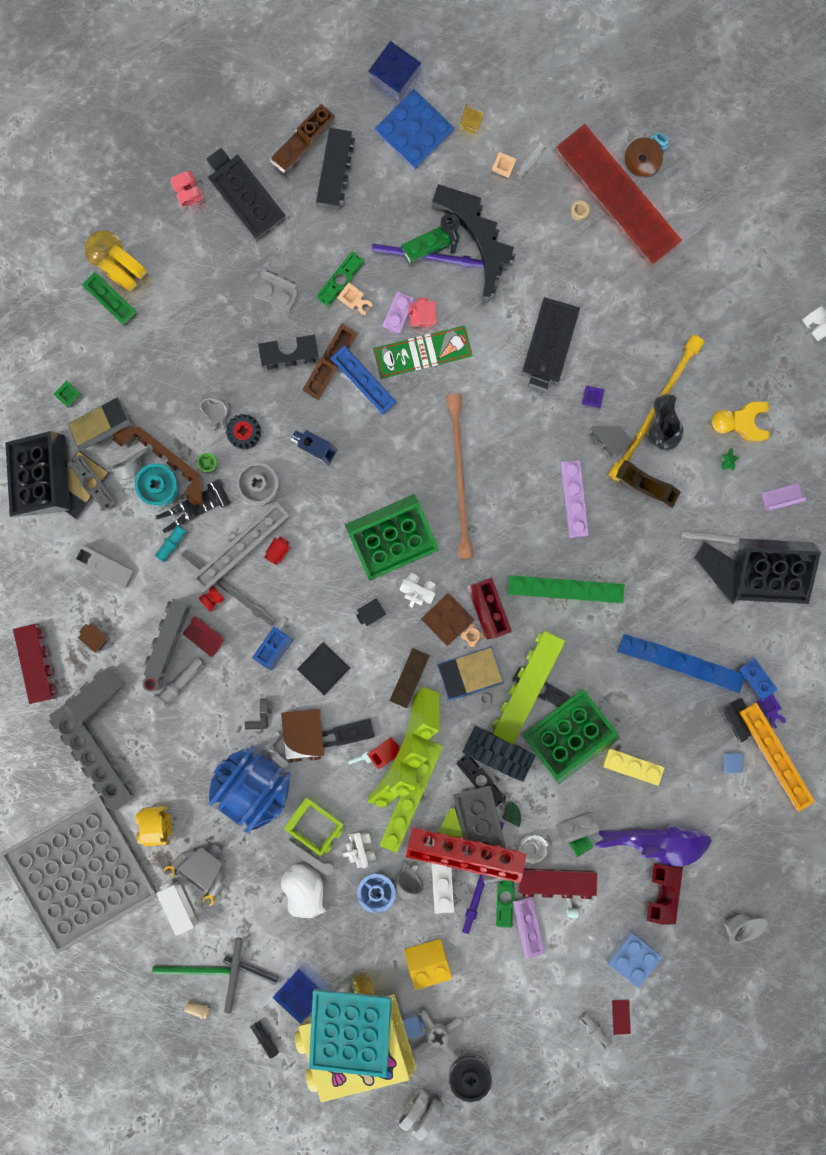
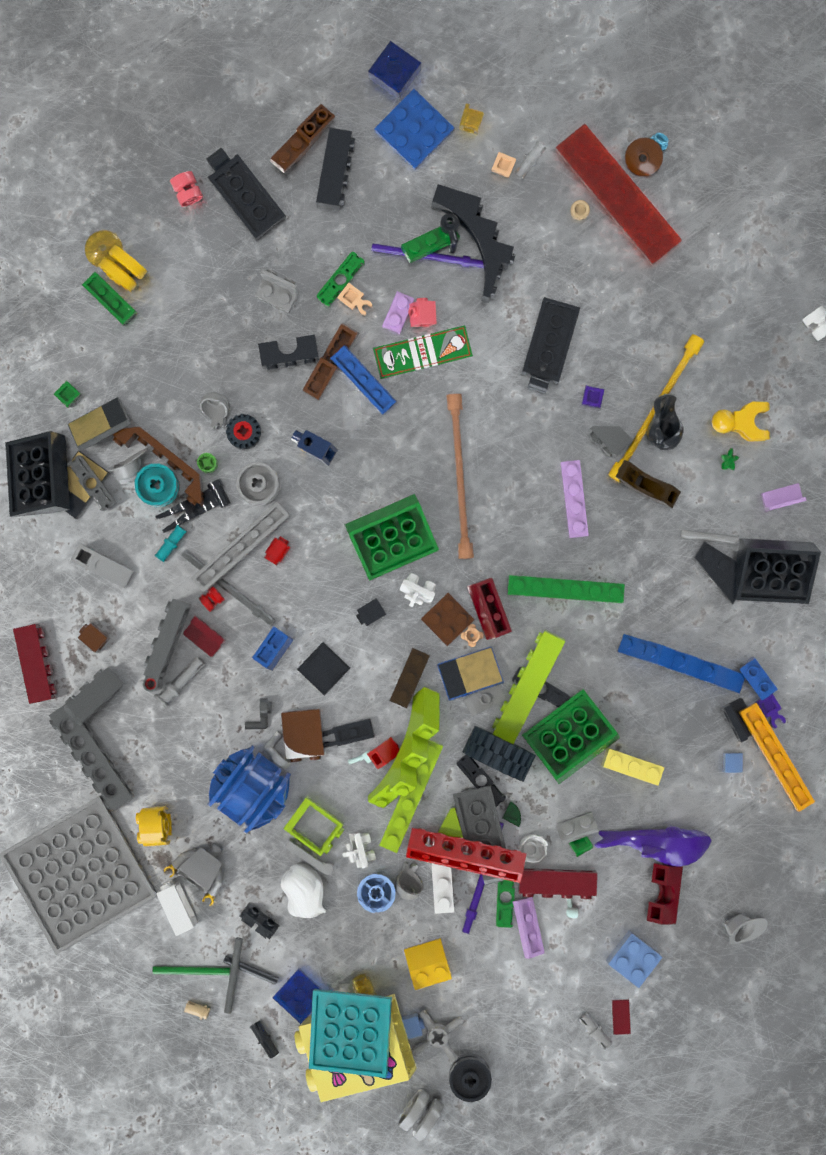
none -> black hinge [239,903,280,940]

